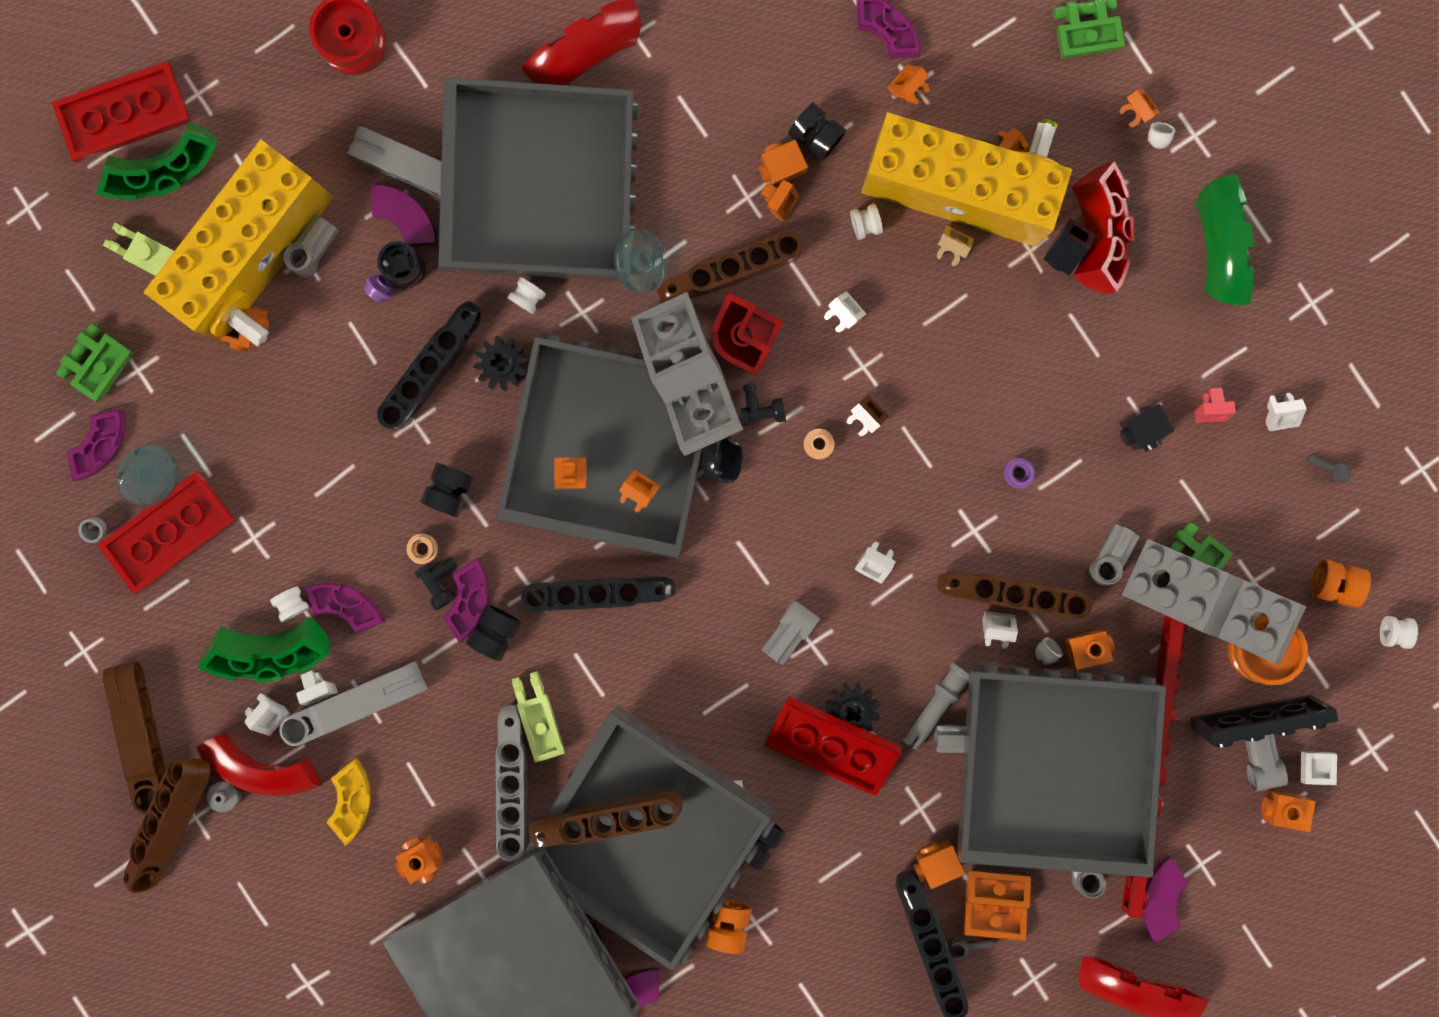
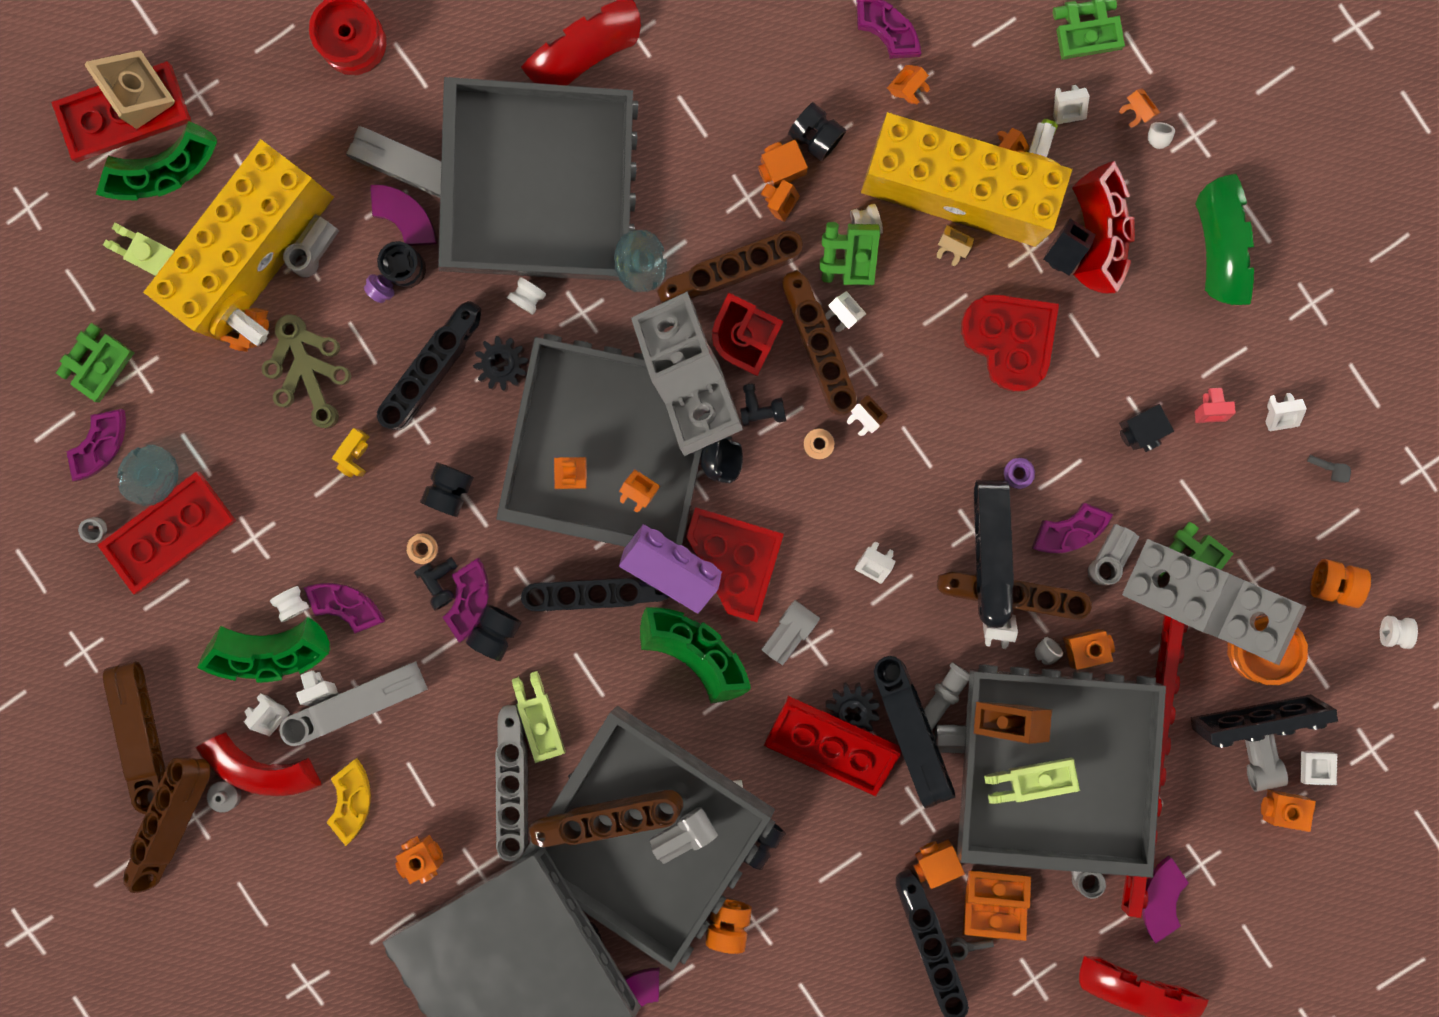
none -> tan slope [85,50,175,129]
none -> olive plant [262,314,351,429]
none -> yellow bracket [332,428,370,478]
none -> medium lavender brick [619,524,722,613]
none -> green brick [640,607,751,704]
none -> light grey piece [650,807,718,864]
none -> red plate [686,507,784,623]
none -> reddish brown piece [783,270,857,416]
none -> bright green plate [819,222,880,285]
none -> black piece [874,656,956,809]
none -> red plate [961,295,1059,392]
none -> black piece [974,480,1014,628]
none -> dark orange slope [974,702,1052,744]
none -> yellowish green hinge [984,757,1080,804]
none -> magenta tile [1031,503,1113,553]
none -> white tile [1053,85,1090,124]

